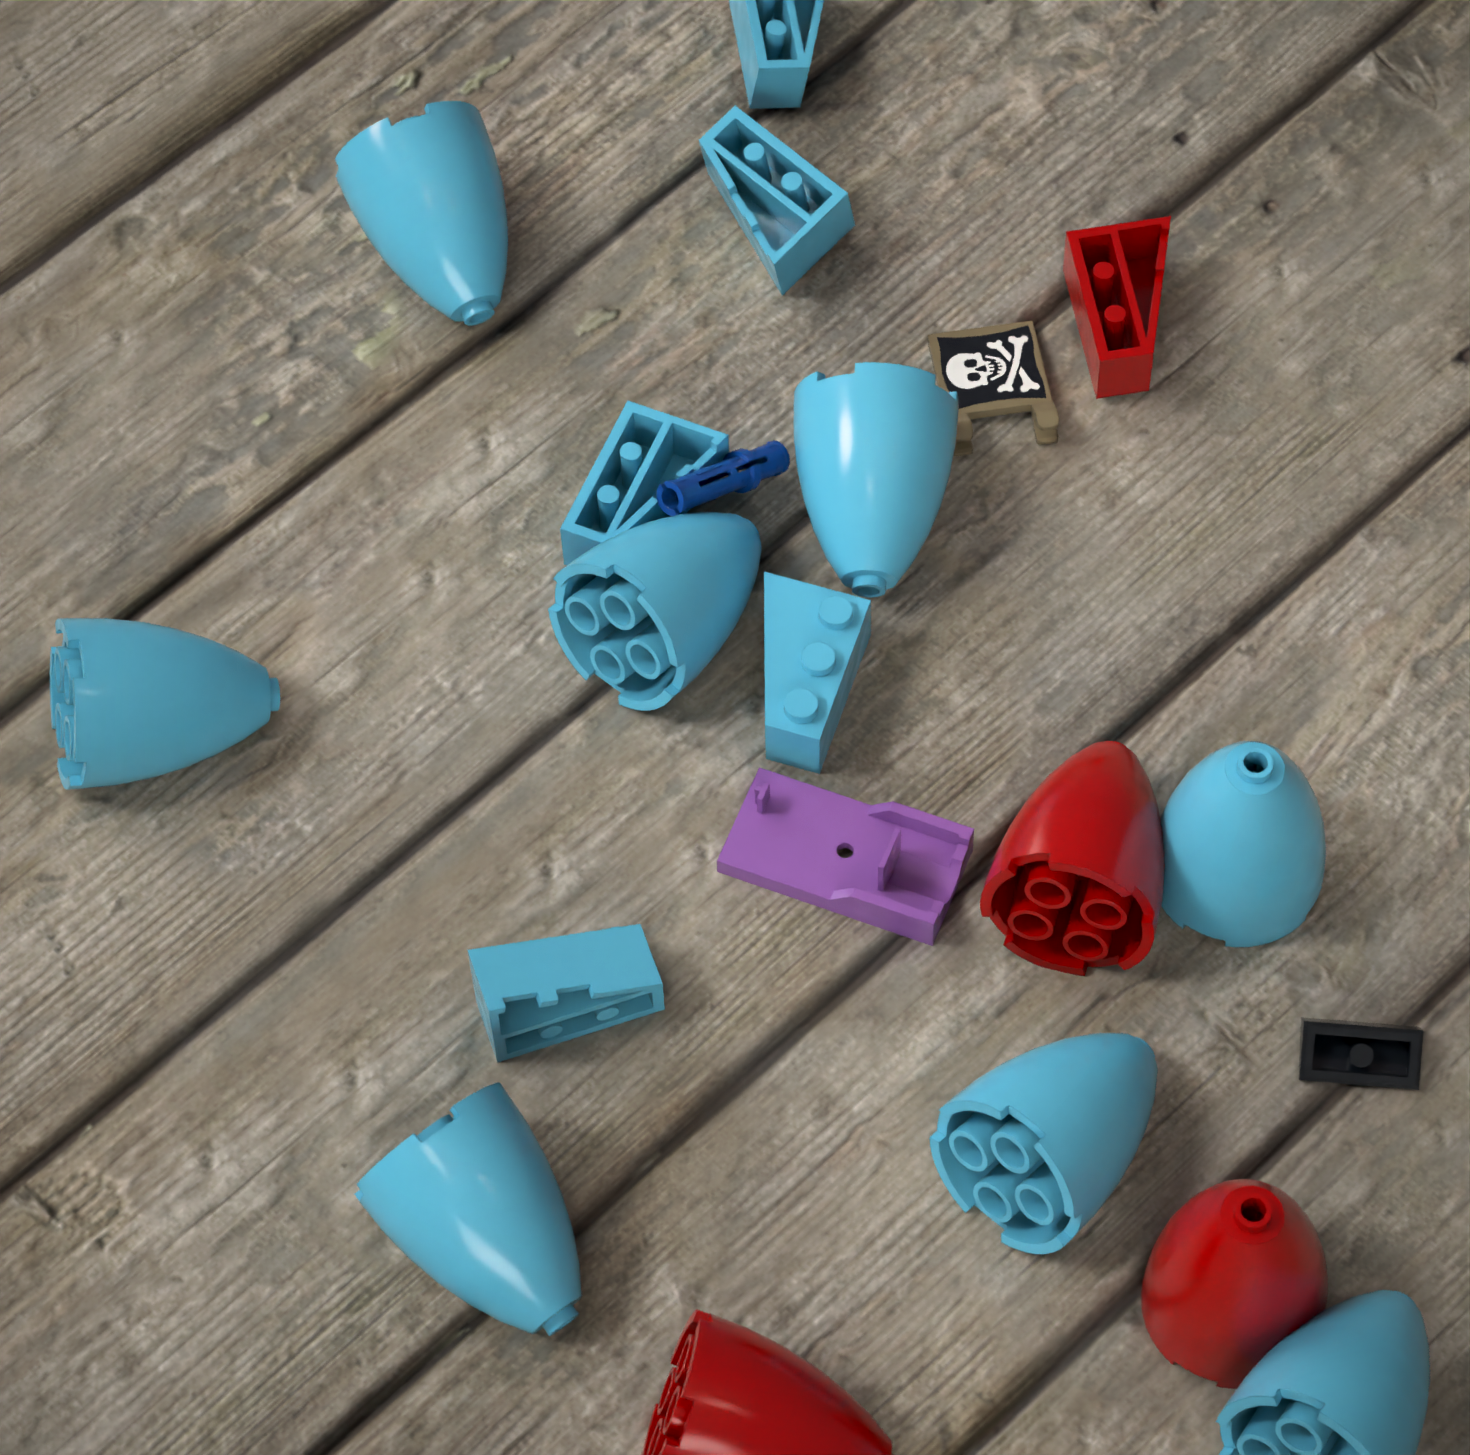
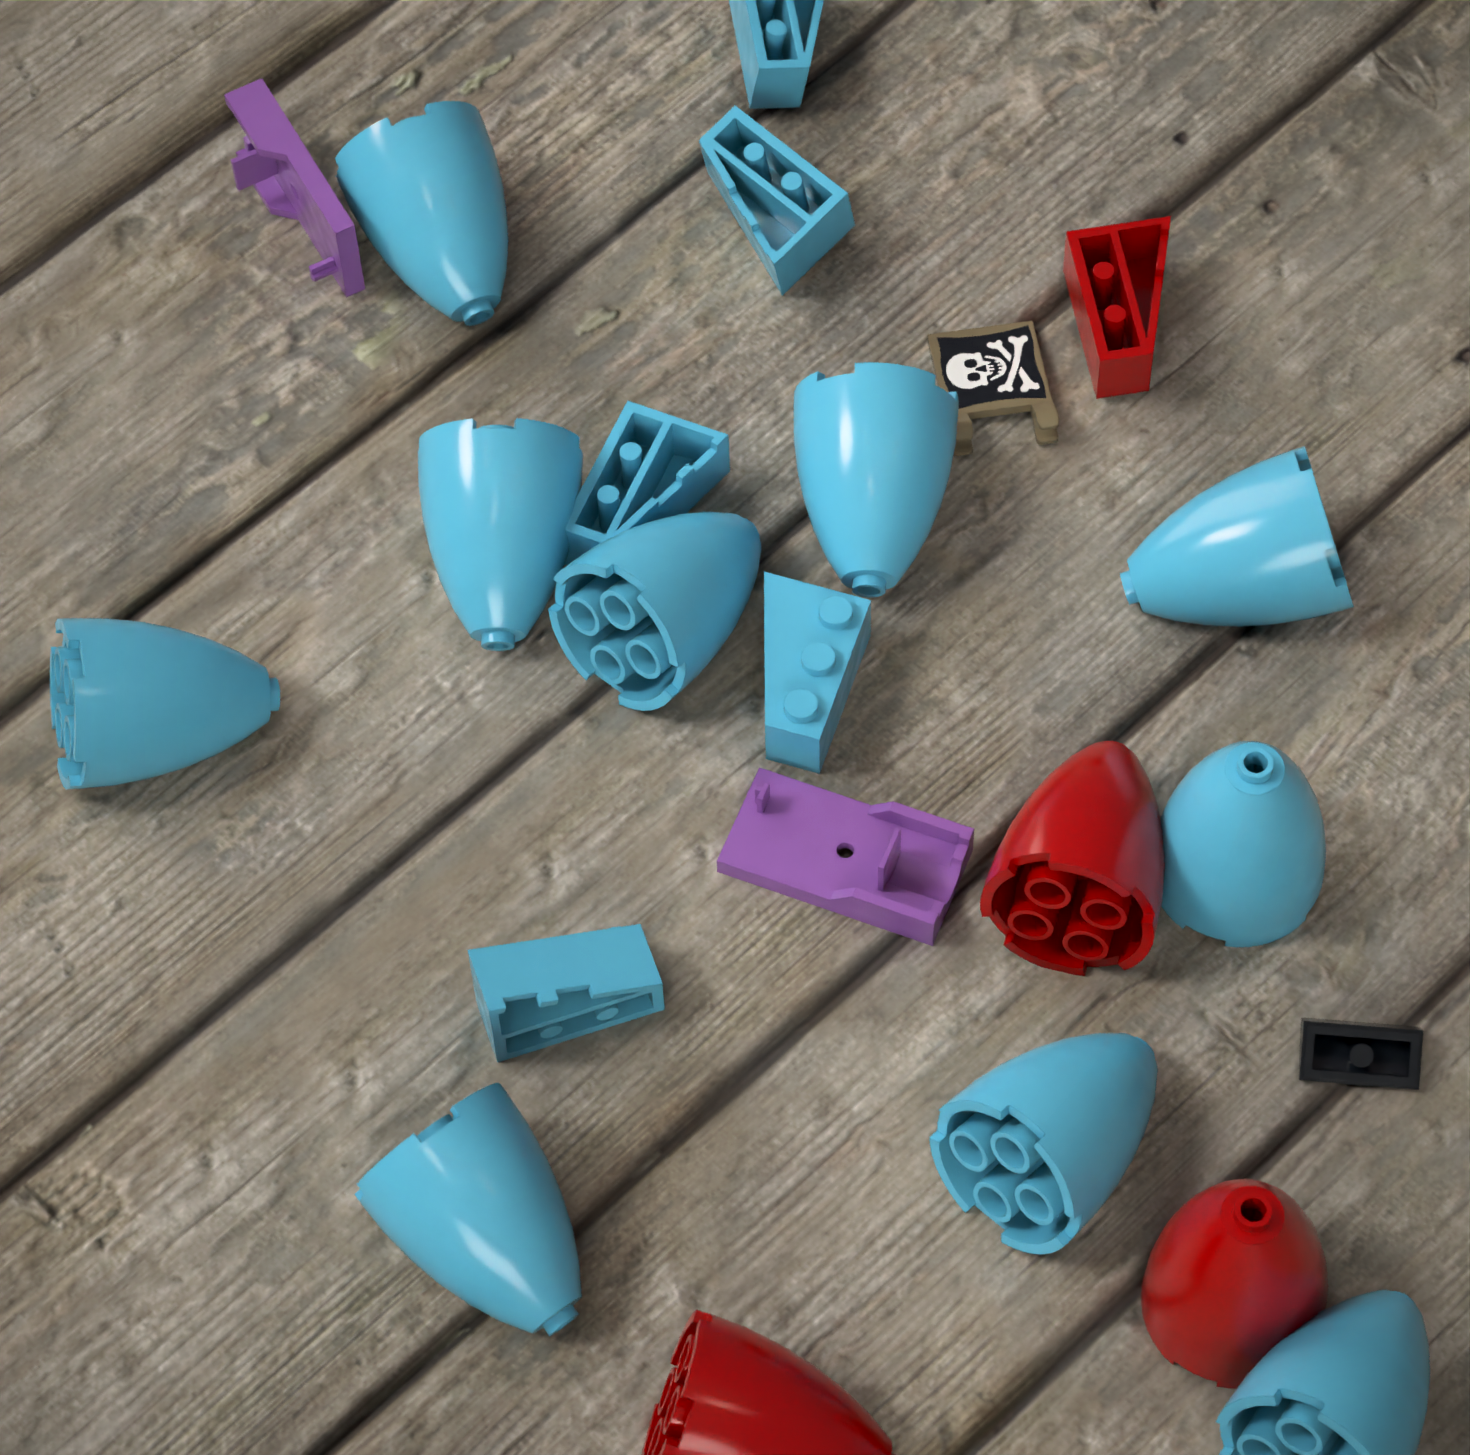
blue pin [656,440,790,516] -> none
none -> medium lavender piece [224,78,365,297]
none -> medium azure cylinder [418,418,583,651]
none -> medium azure cylinder [1120,446,1354,627]

